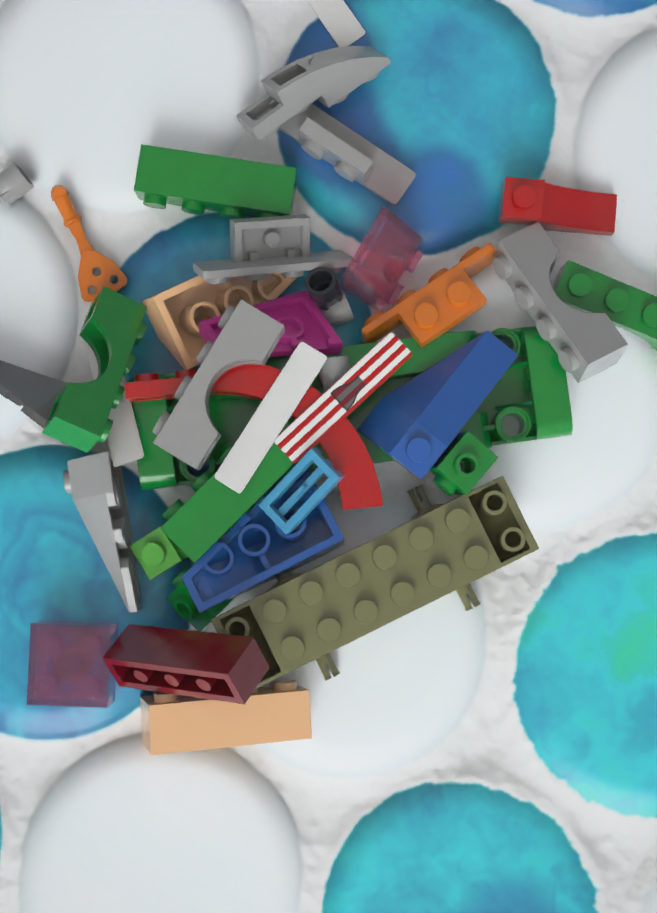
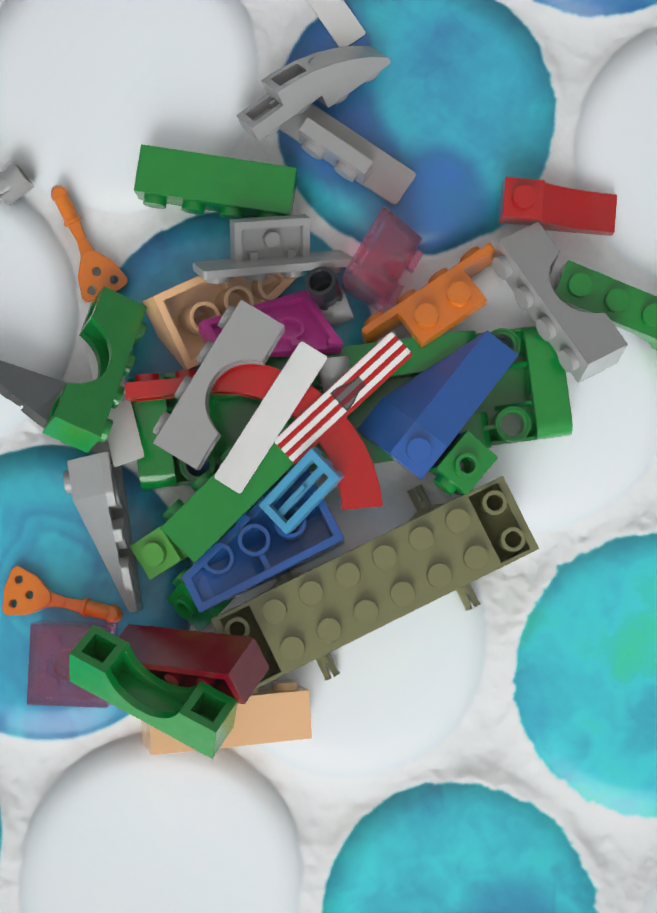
none -> orange piece [2,566,123,623]
none -> green arch [69,624,238,759]

